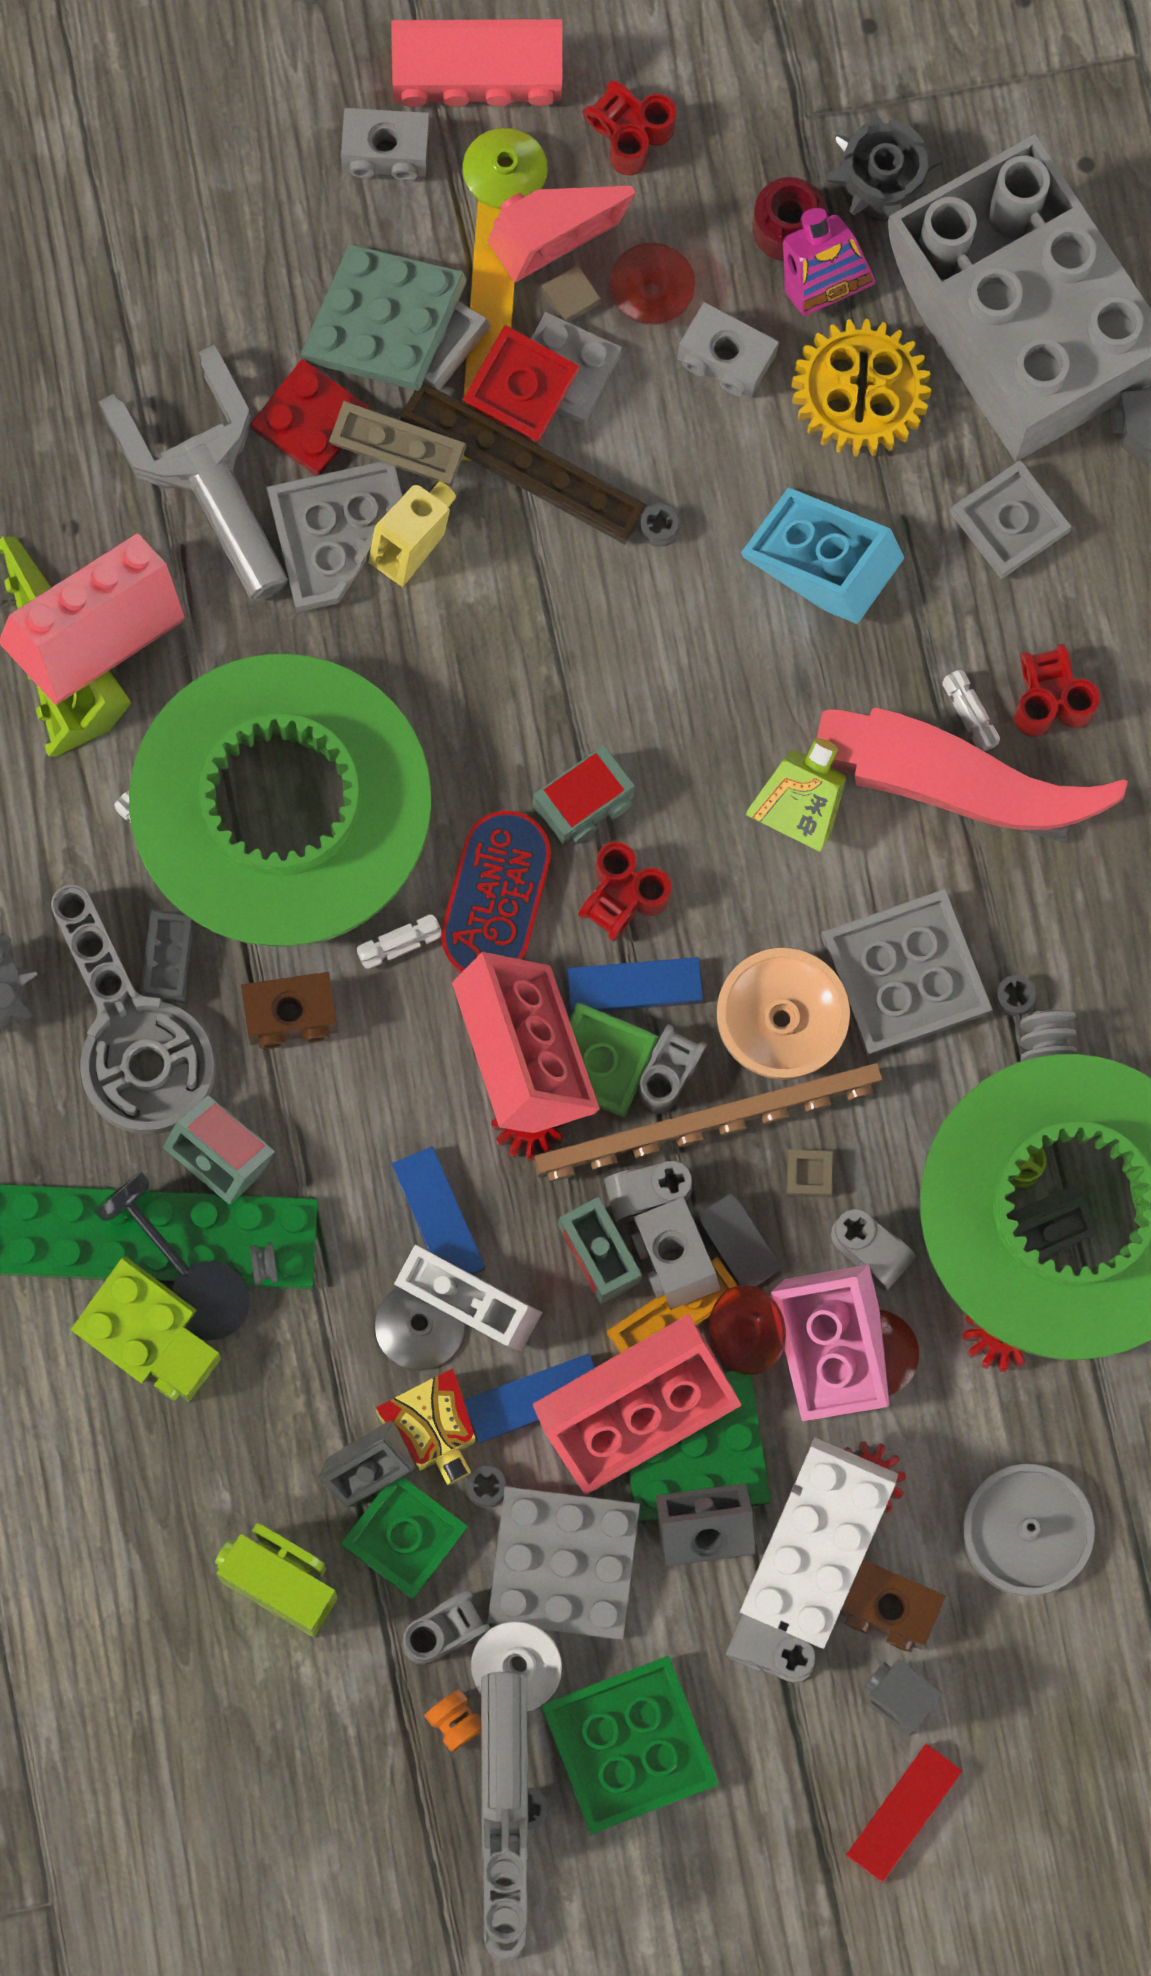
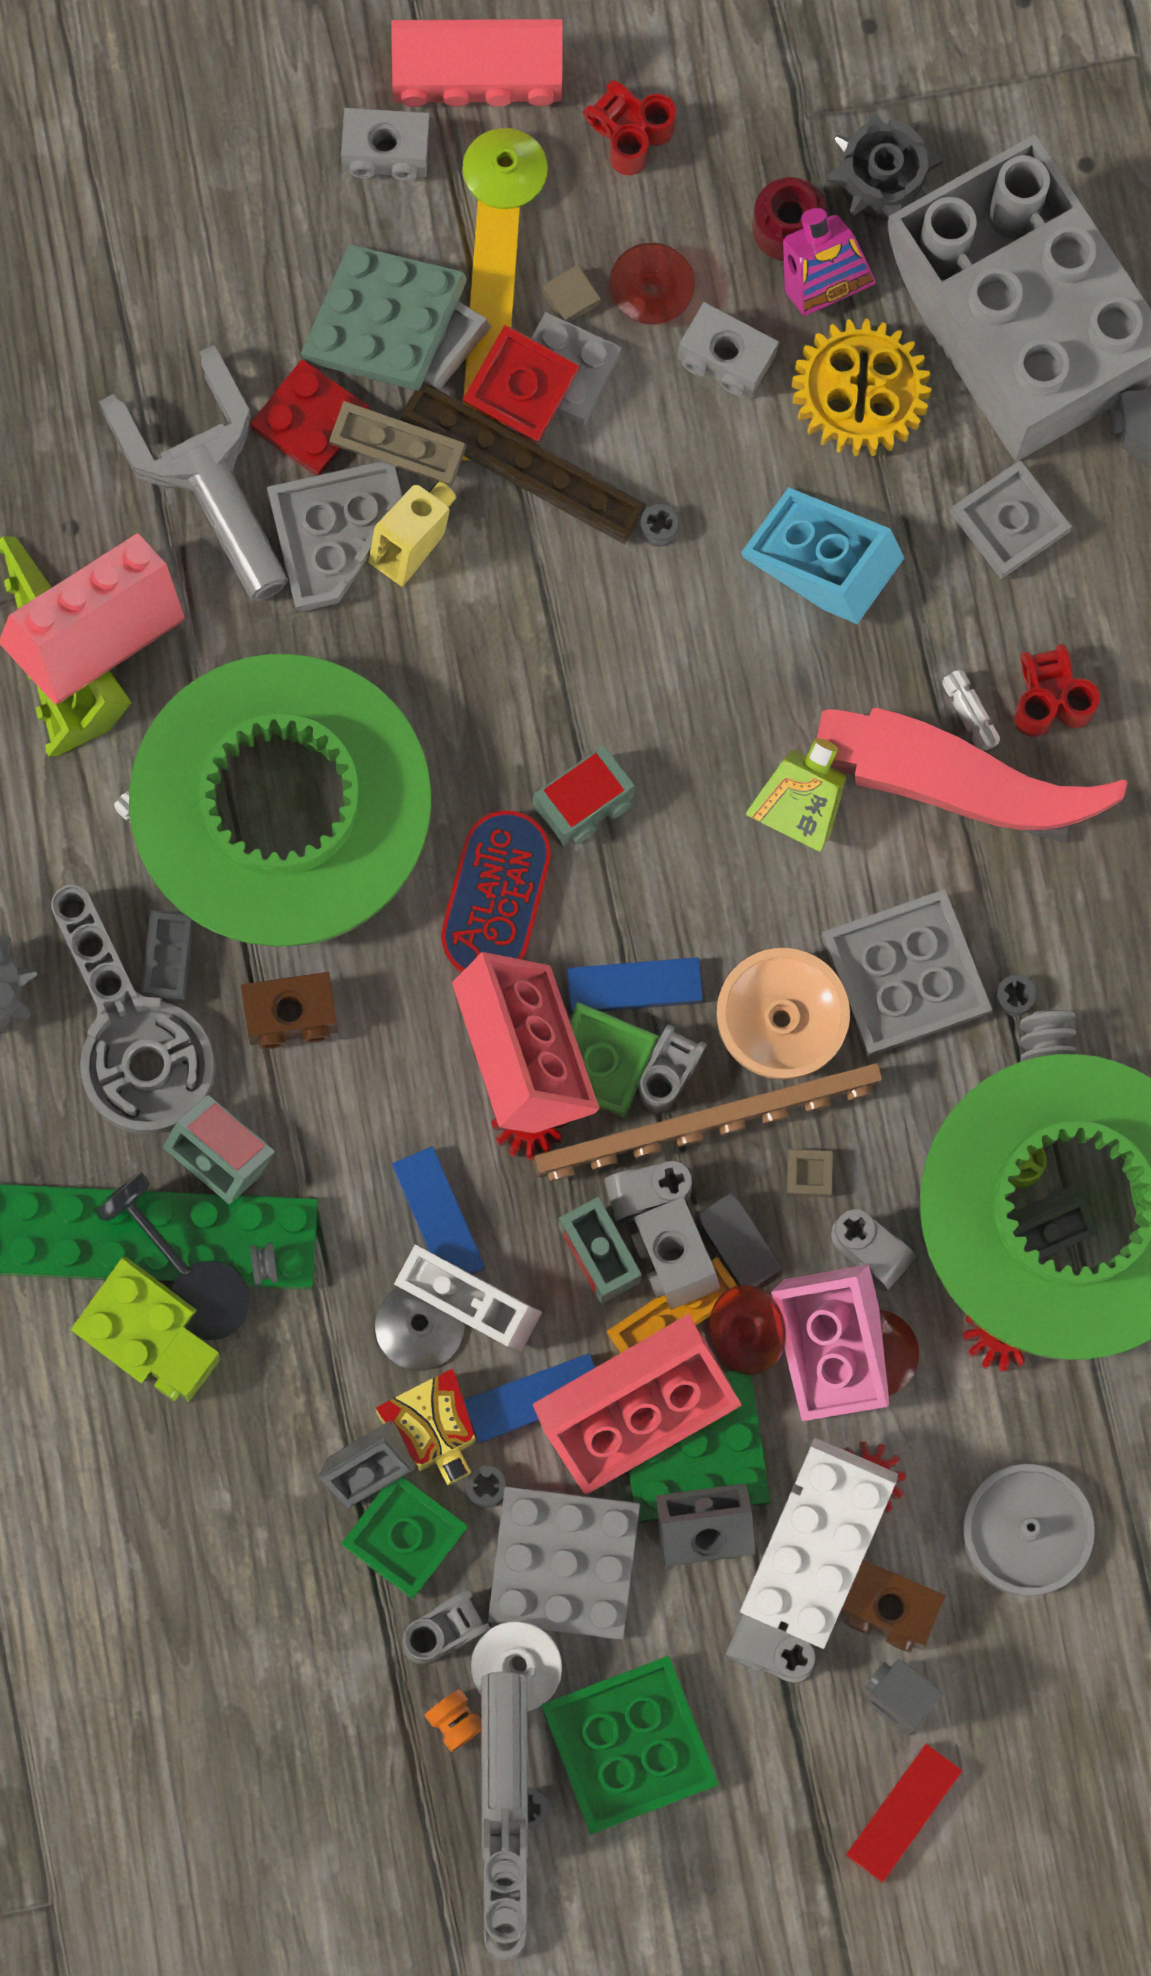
lime brick [215,1523,338,1638] -> none
white axle [357,915,441,969] -> none
coral slope [487,186,636,283] -> none
red piece [578,842,671,942] -> none

